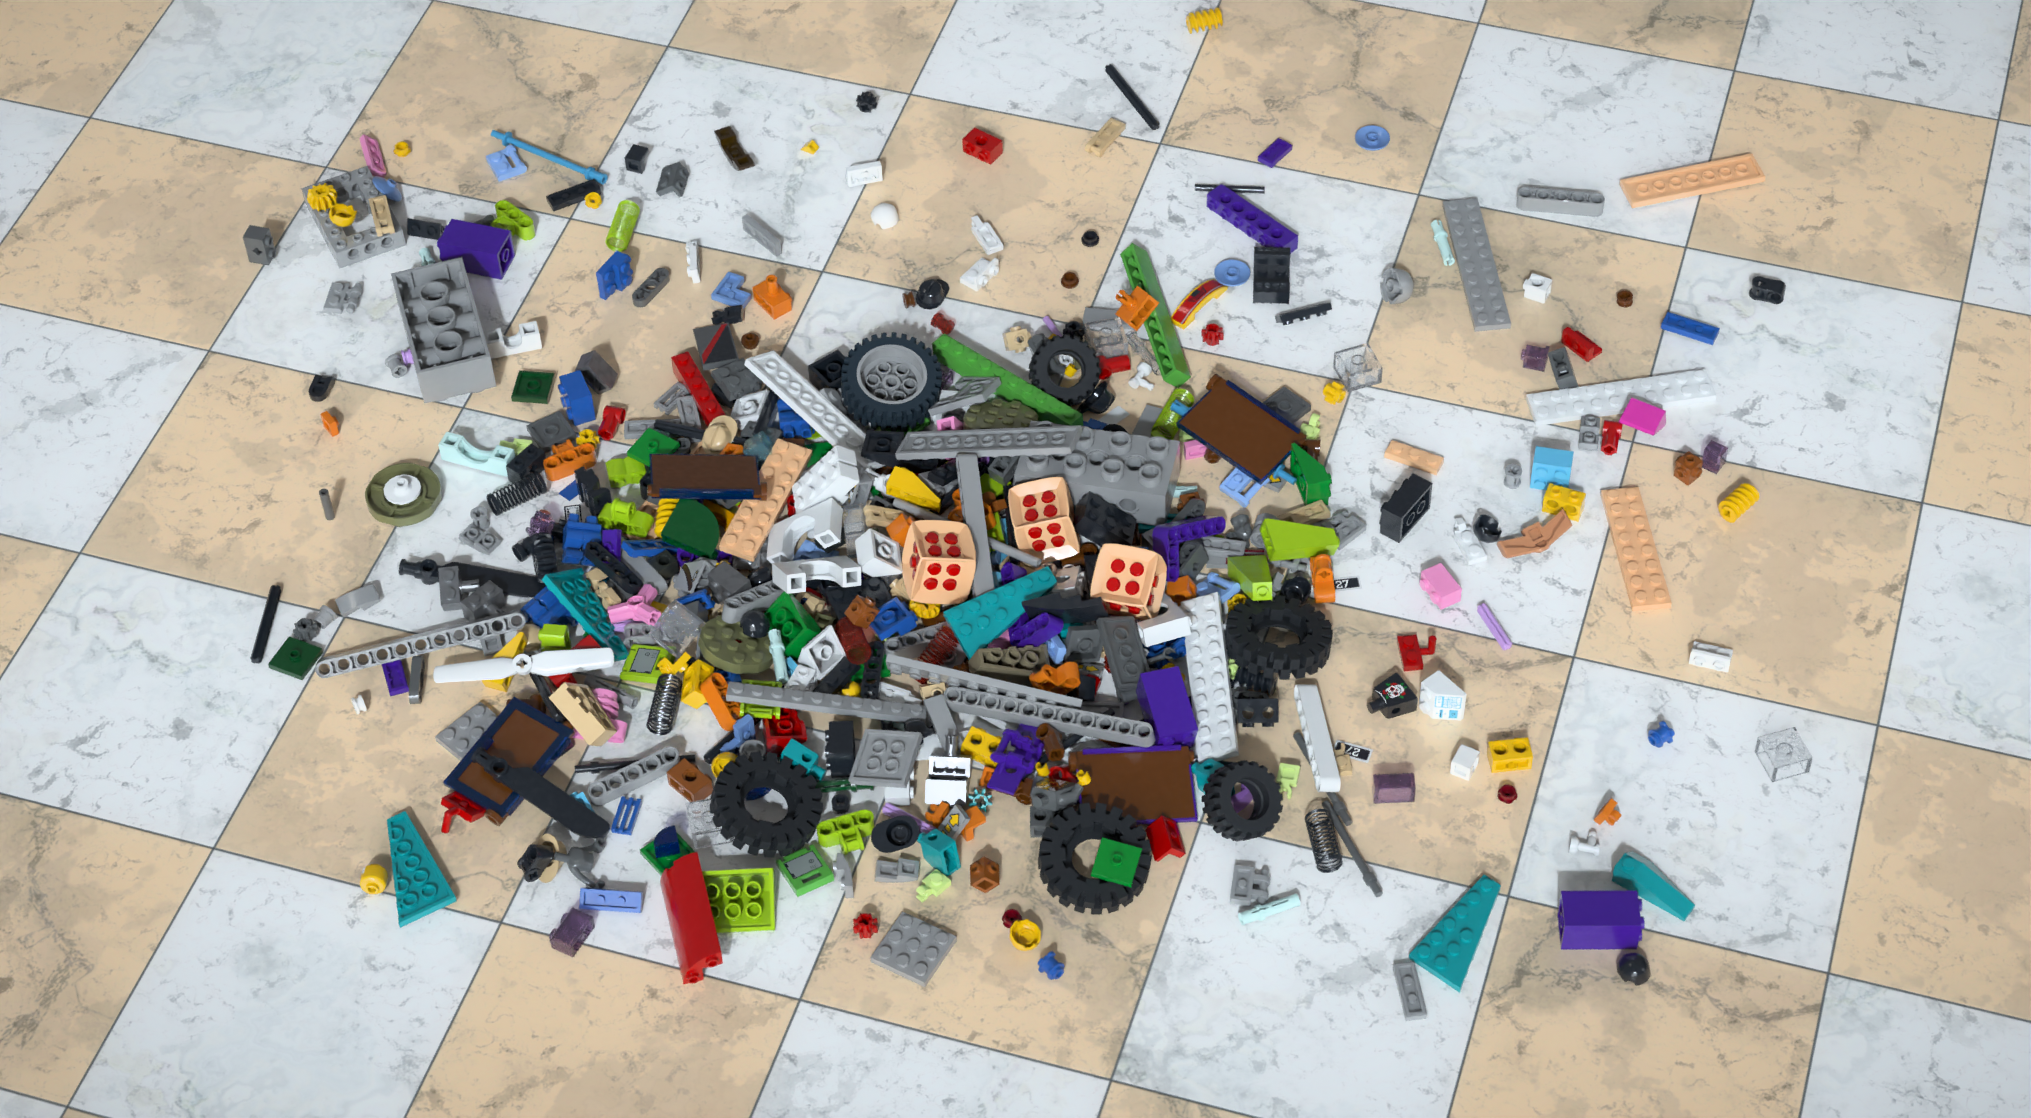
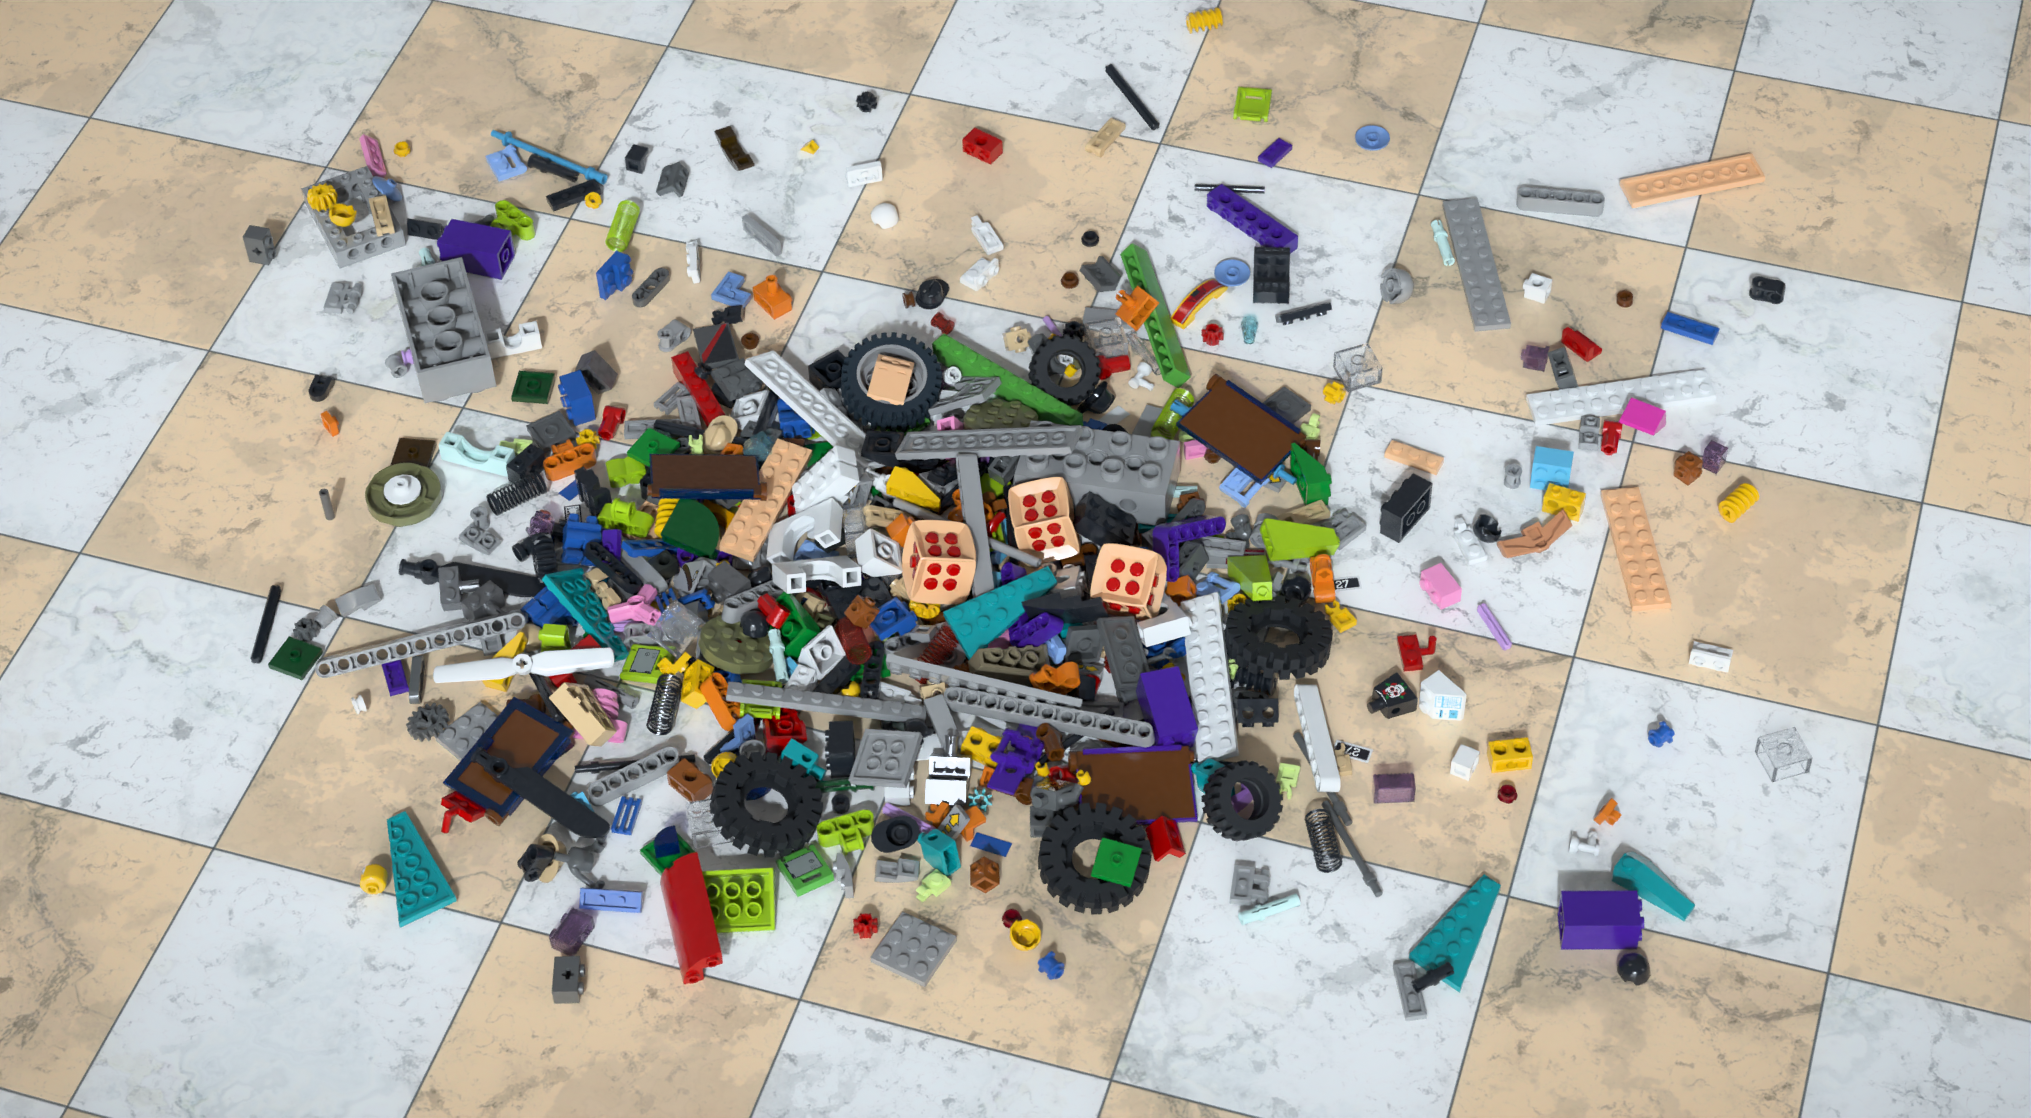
none -> dark brown plate [390,438,436,468]
none -> dark grey gear [406,703,450,742]
none -> black pin [528,153,579,183]
none -> dark grey brick [552,956,585,1004]
none -> blue tile [655,588,682,620]
none -> light grey piece [657,319,691,352]
none -> yellowish green plate [689,435,704,455]
none -> black bush [694,362,712,380]
none -> red piece [757,593,791,629]
none -> light nougat slope [867,354,915,405]
none -> light grey plate [911,625,936,642]
none -> white bush [943,366,961,385]
none -> blue sticker [970,832,1012,857]
none -> red arm [986,512,1006,537]
none -> dark grey bracket [1079,256,1121,292]
none -> lime container [1233,87,1272,122]
none -> clear light blue cone [1240,316,1259,344]
none -> yellow plate [1324,600,1357,633]
none -> black pin [1411,962,1454,993]

